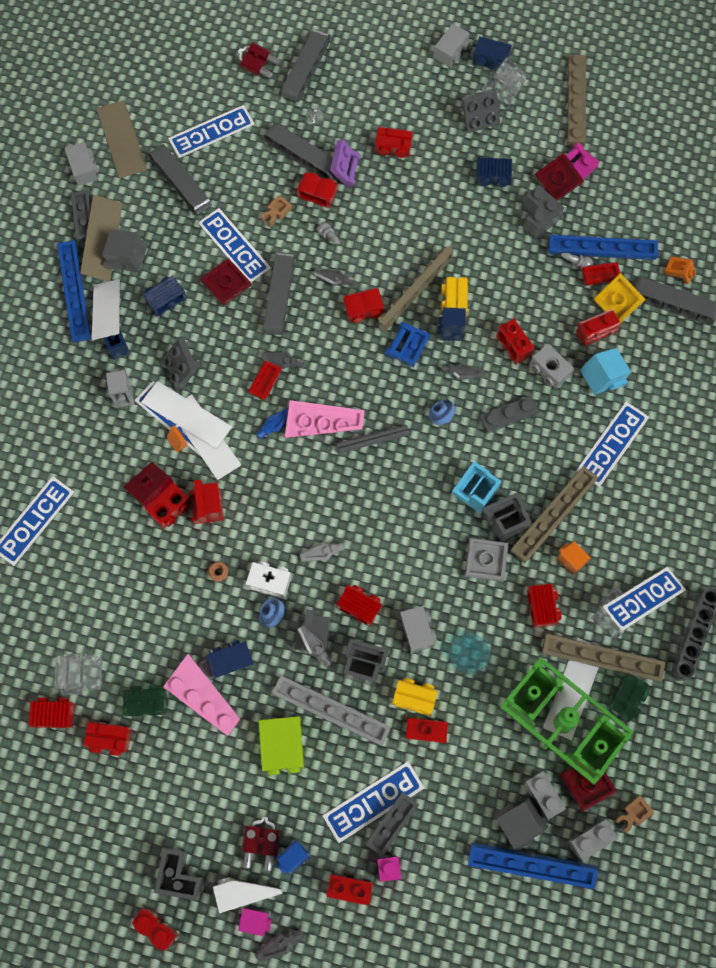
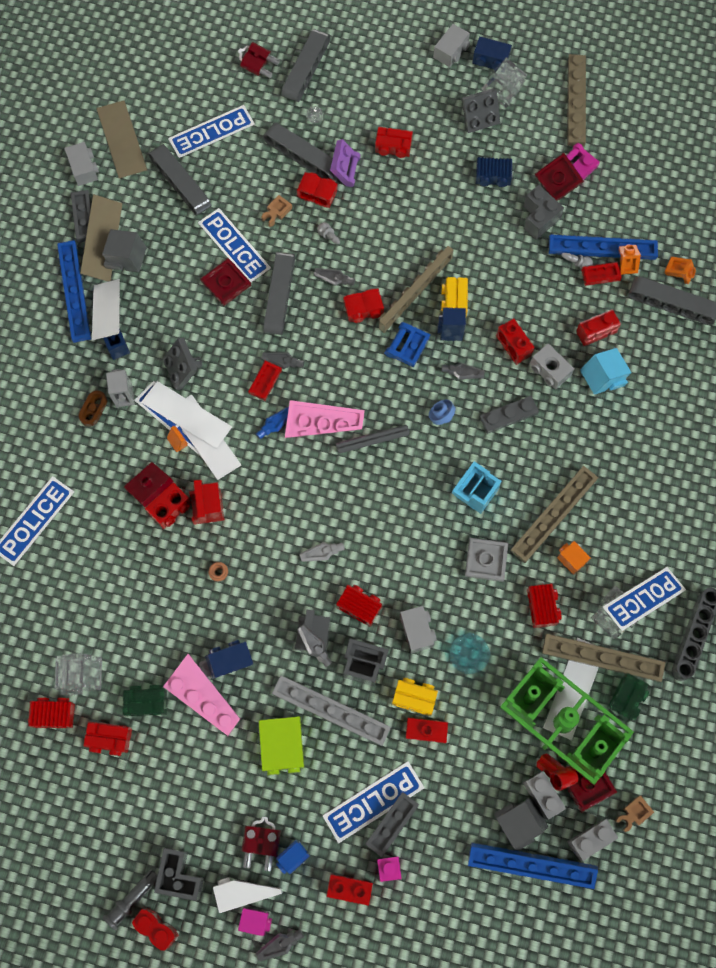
dark blue brick [142,276,187,317] -> none
white brick [246,561,292,599] -> none
medium blue plate [259,598,285,627] -> none
dark grey plate [482,492,531,542] -> none
sticker [576,402,649,487] -> none
yellow plate [593,273,646,323] -> none
none -> reddish brown plate [79,390,107,427]
none -> dark grey pin [102,869,158,931]
none -> red piece [537,753,578,791]
none -> orange bracket [619,245,641,275]

